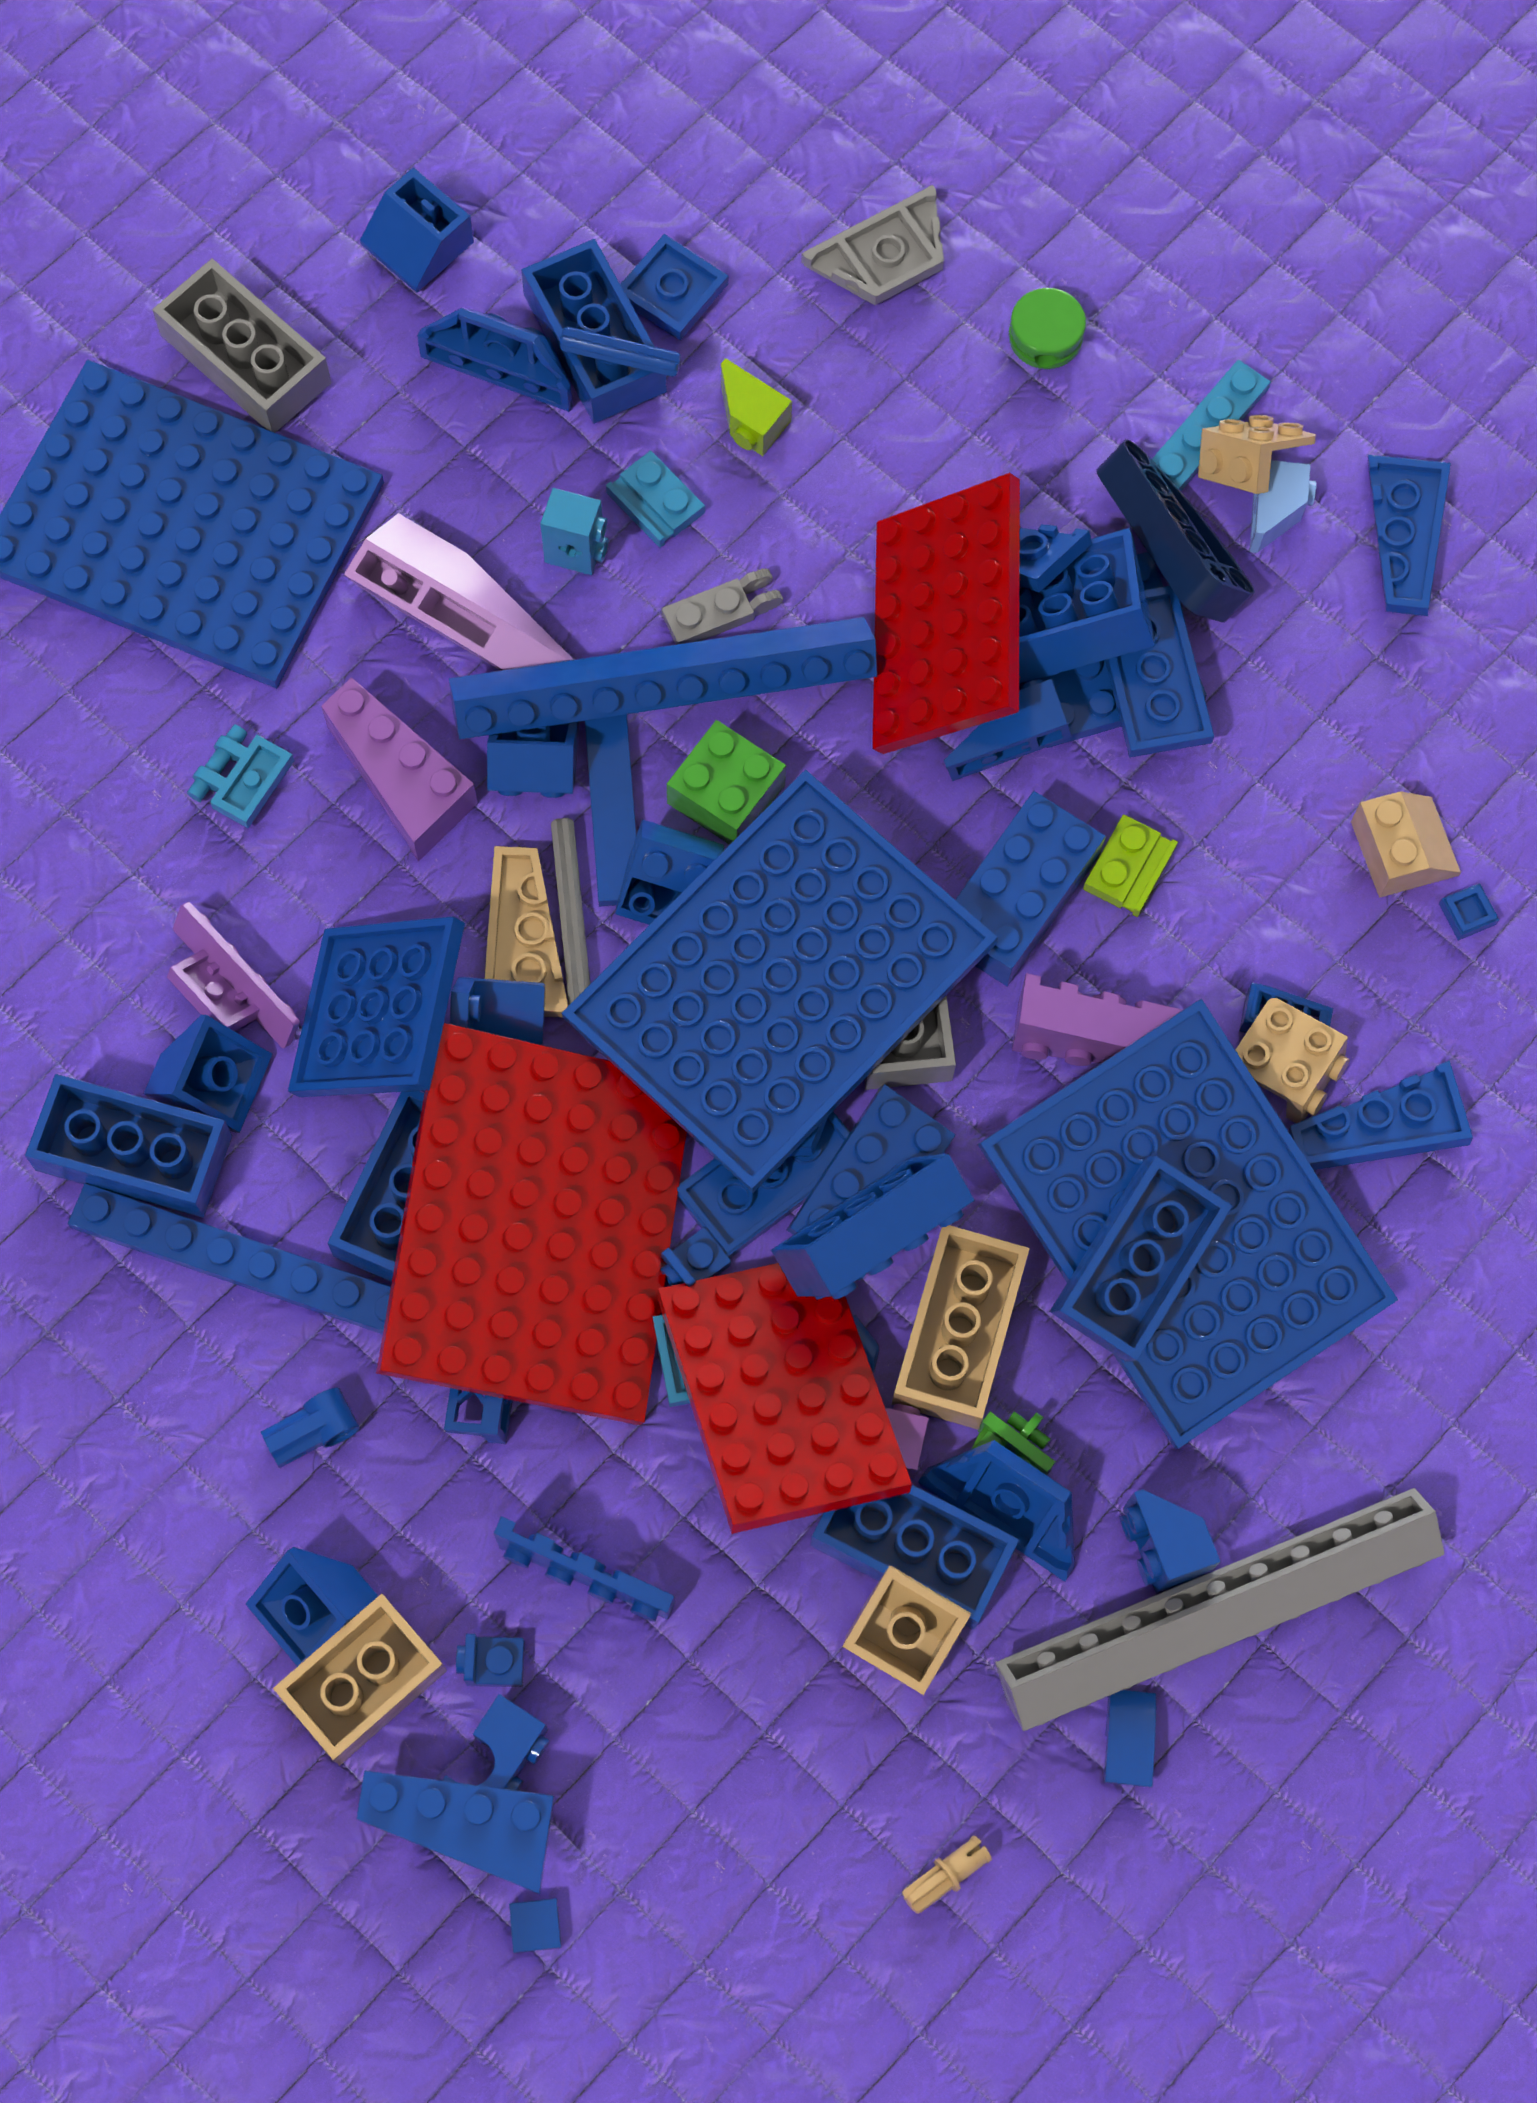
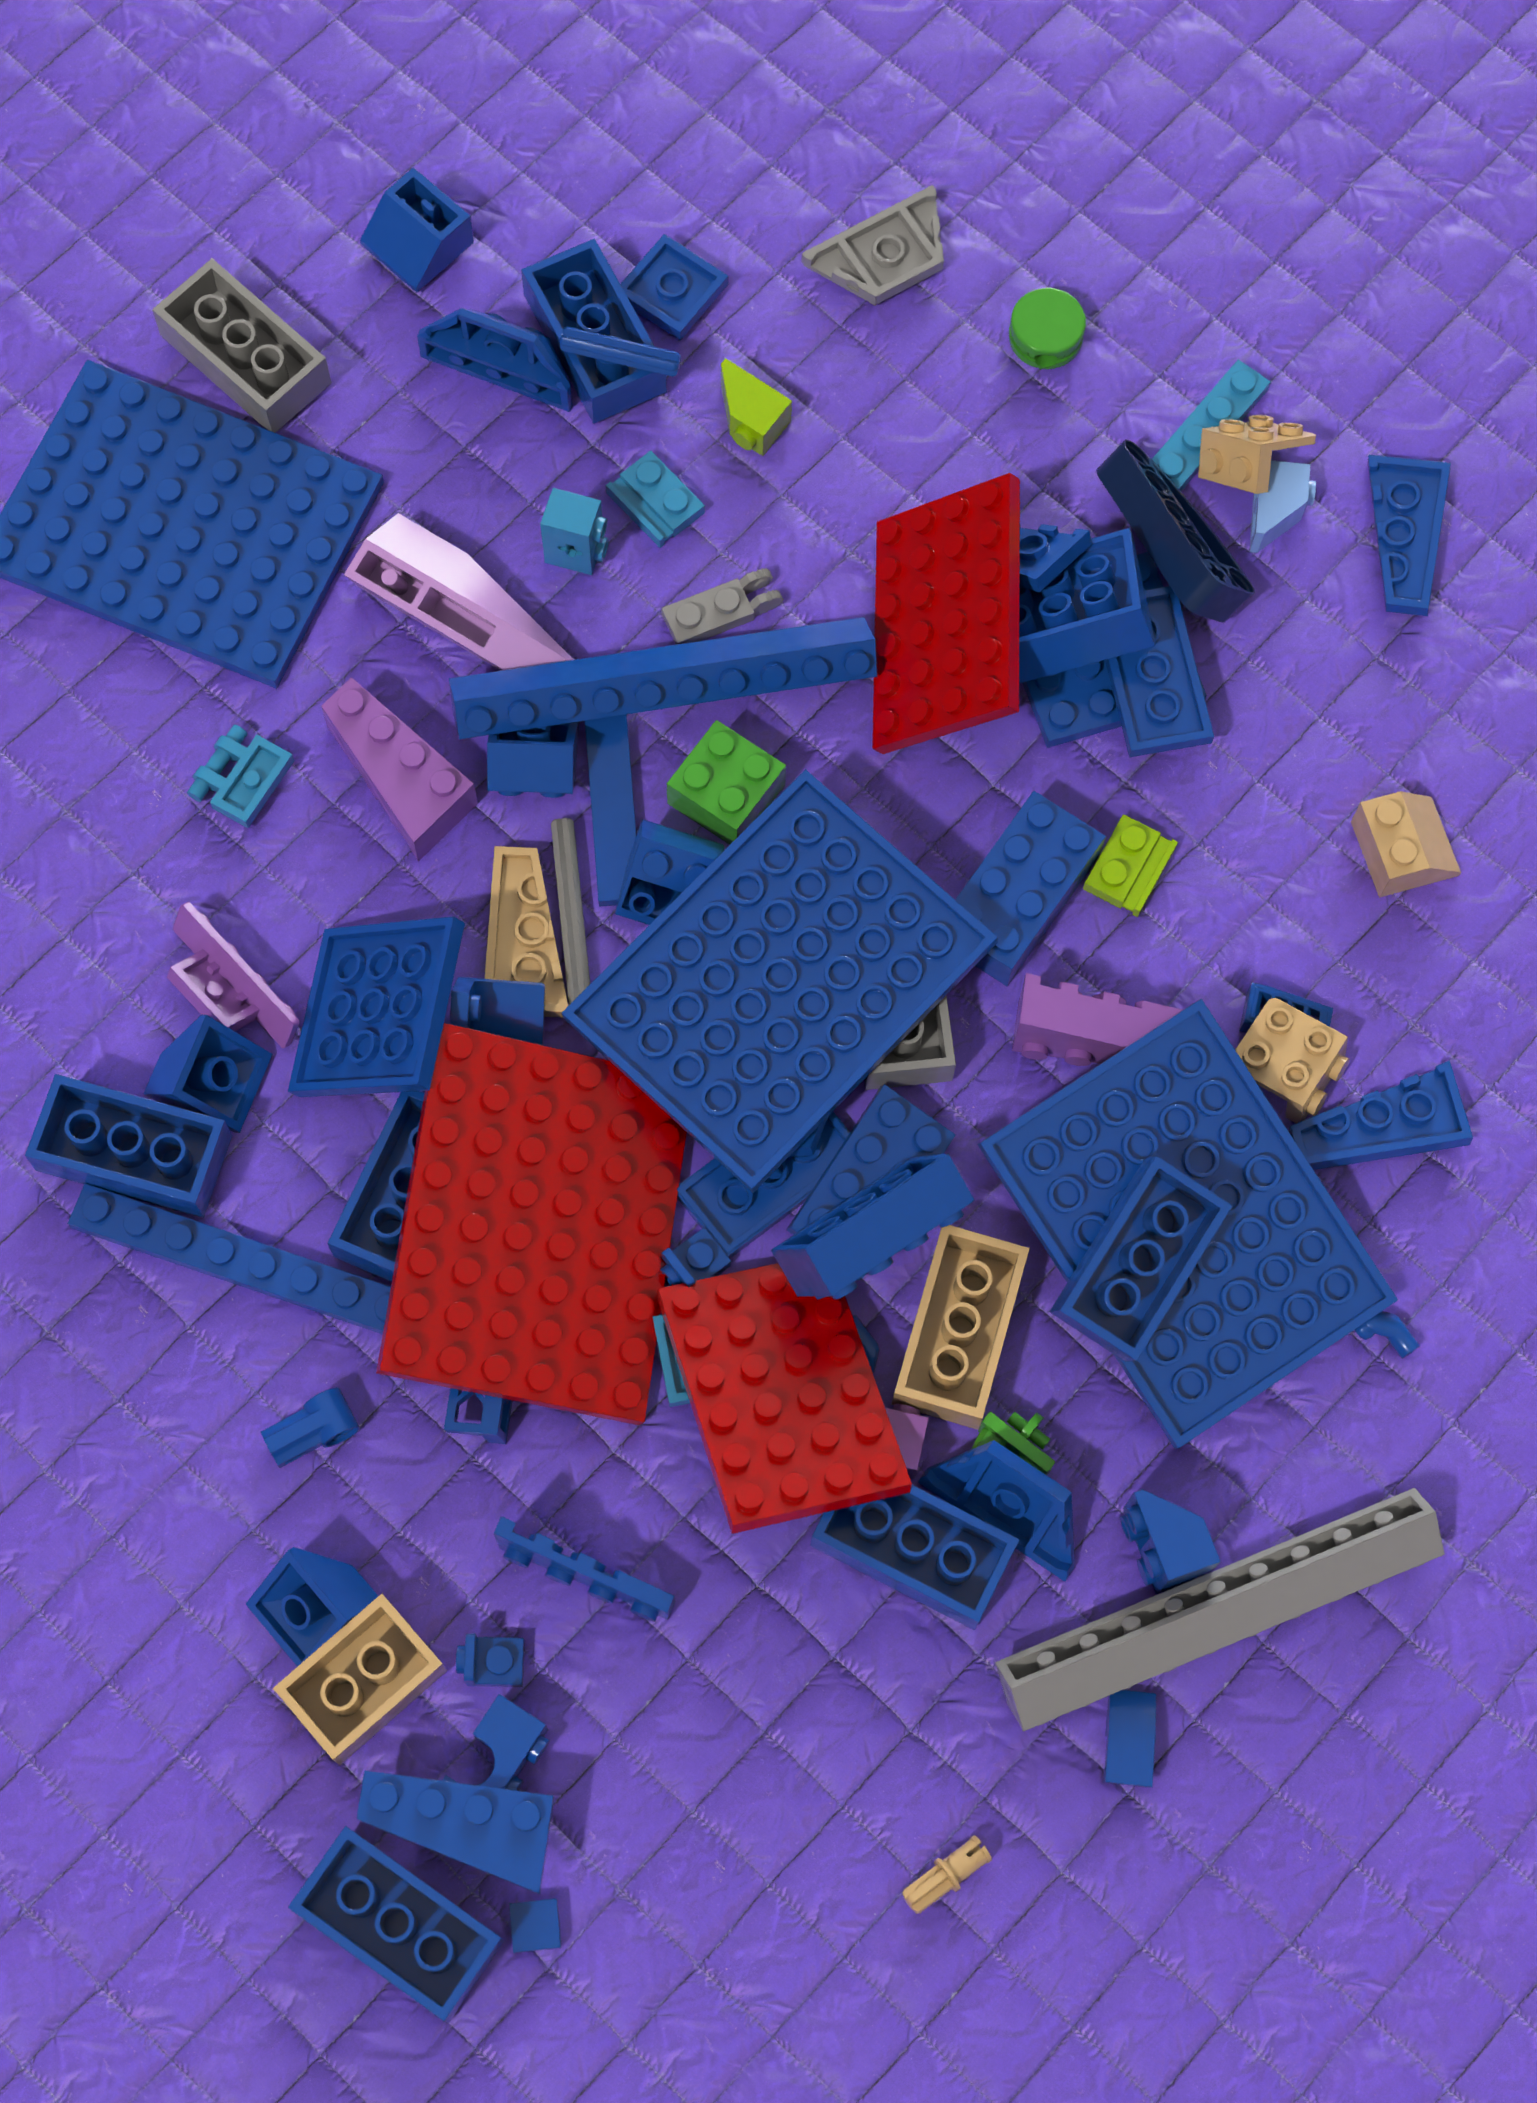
tan slope [842,1565,971,1695] -> none
blue slope [944,678,1072,781] -> none
blue tile [1439,883,1499,941] -> none
none -> blue brick [288,1826,505,2023]
none -> blue arm [1355,1311,1420,1359]

